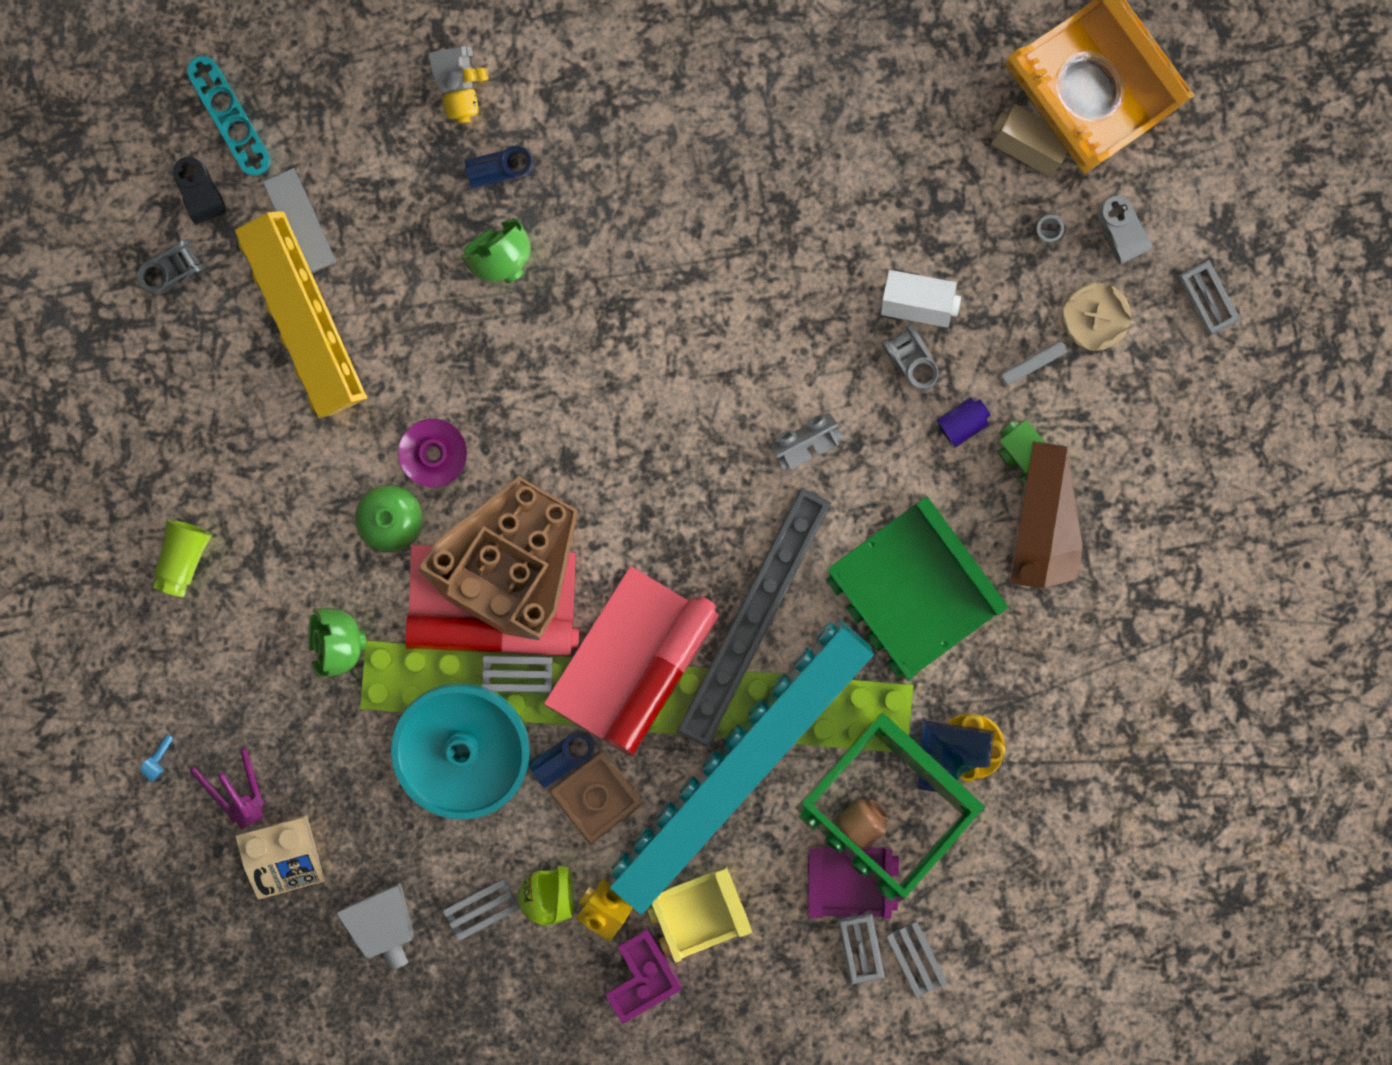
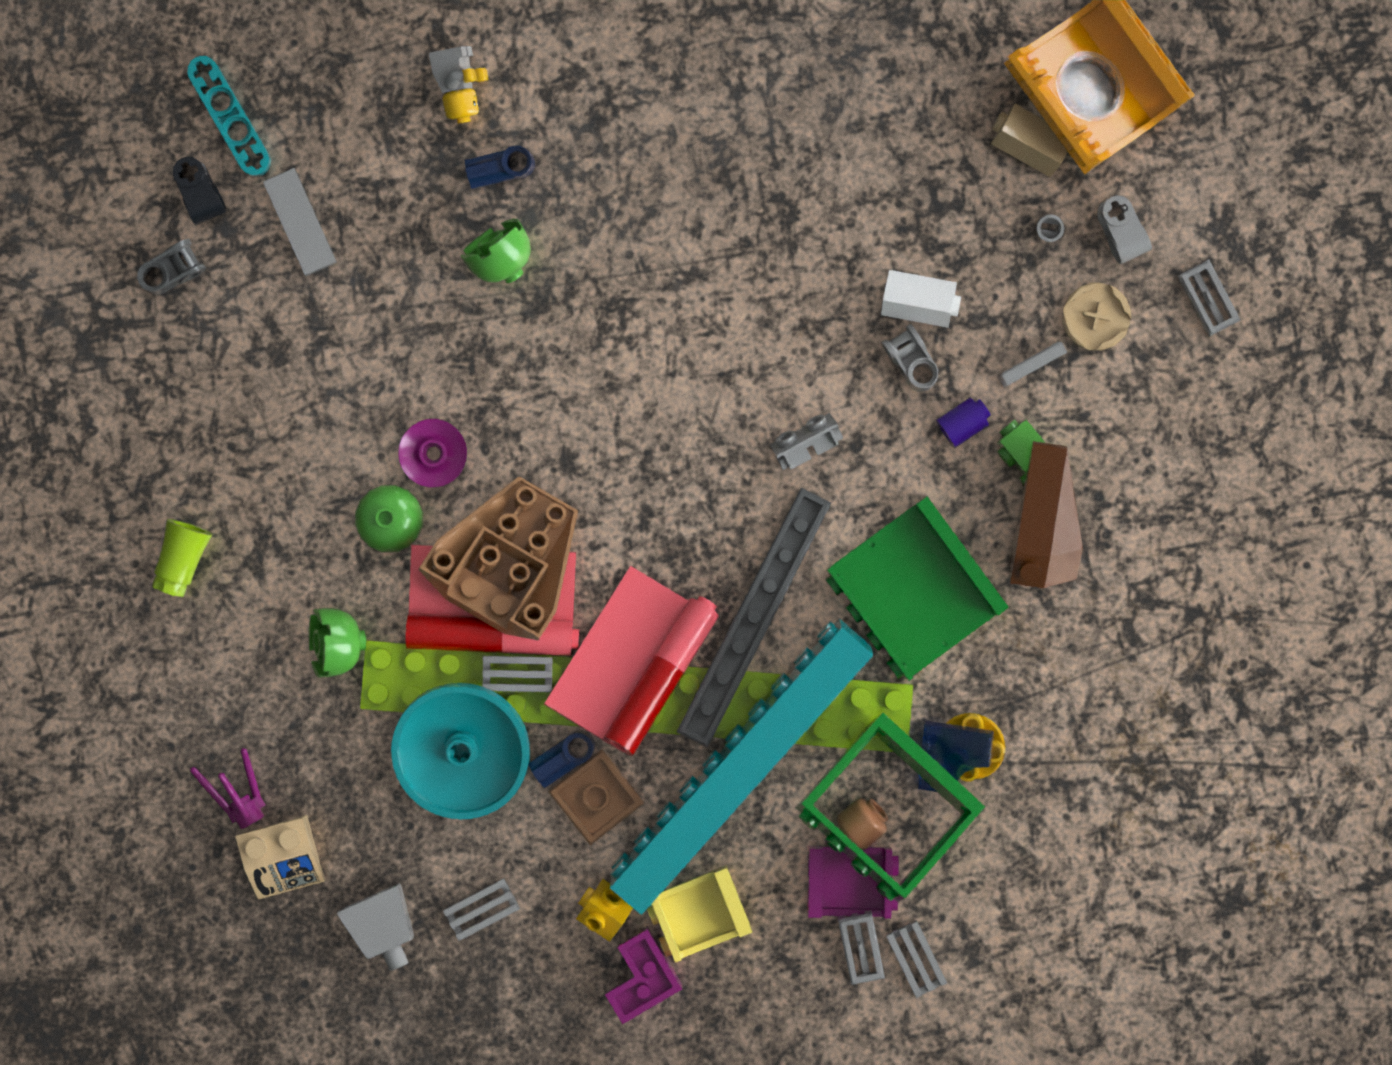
dark azure hand [141,734,173,782] -> none
yellow brick [235,211,367,418] -> none
lime helmet [518,866,574,926] -> none

